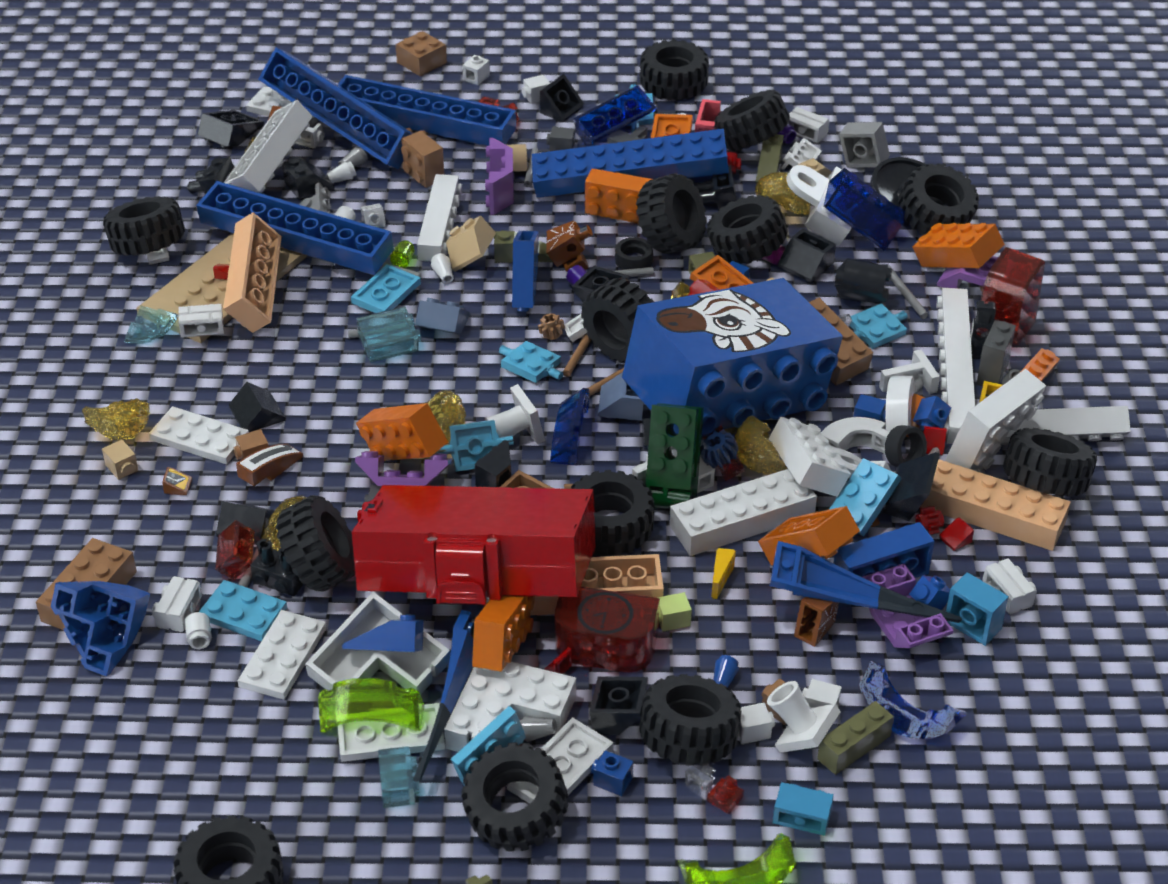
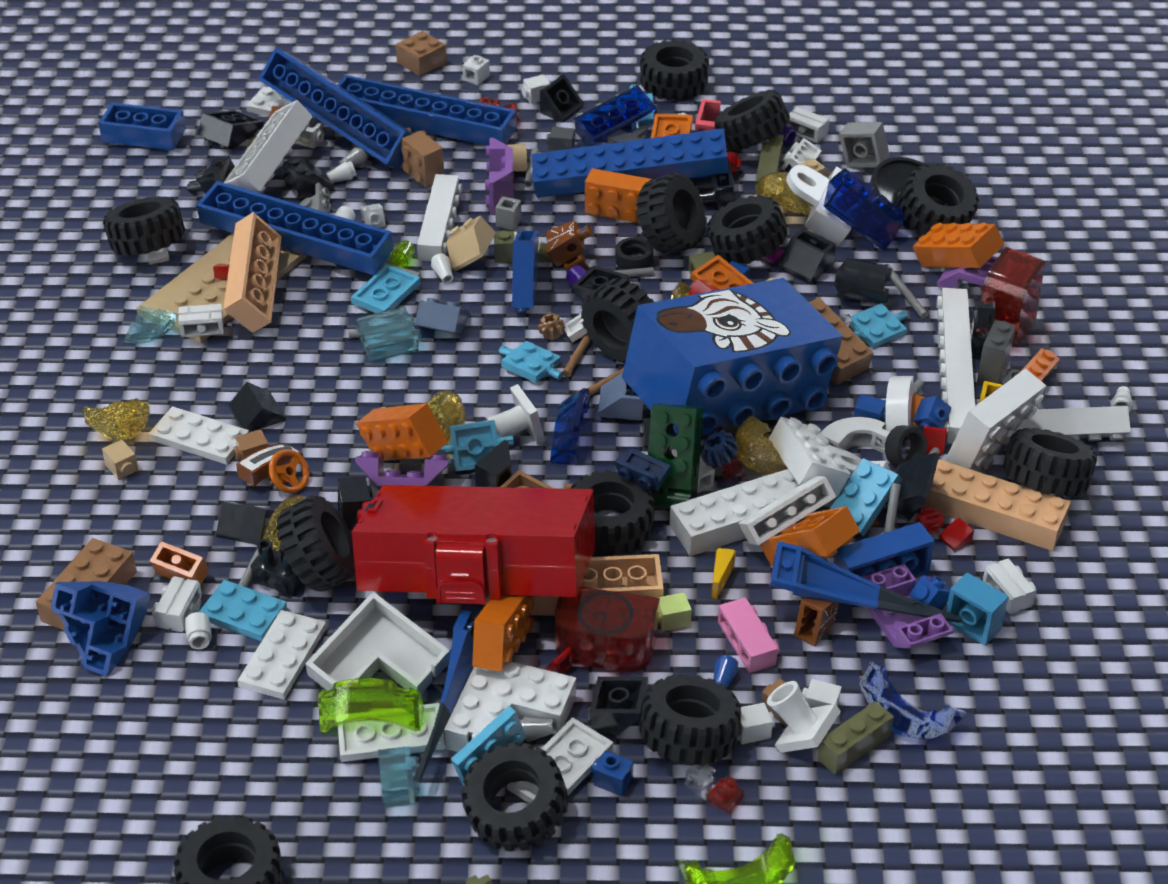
slope [162,467,192,495] -> none
clear red brick [215,520,255,580] -> none
blue slope [342,615,424,652] -> none
dark azure brick [773,782,834,836] -> none
white bracket [879,350,940,394] -> none
none -> blue brick [98,103,186,150]
none -> orange brick [150,541,209,586]
none -> orange piece [269,449,309,494]
none -> black slope [338,476,374,532]
none -> light grey brick [495,196,521,231]
none -> dark blue bracket [615,448,671,491]
none -> bright pink brick [718,597,779,674]
none -> white brick [738,476,836,545]
none -> light grey bar [884,483,901,532]
none -> white cone [1111,386,1133,412]

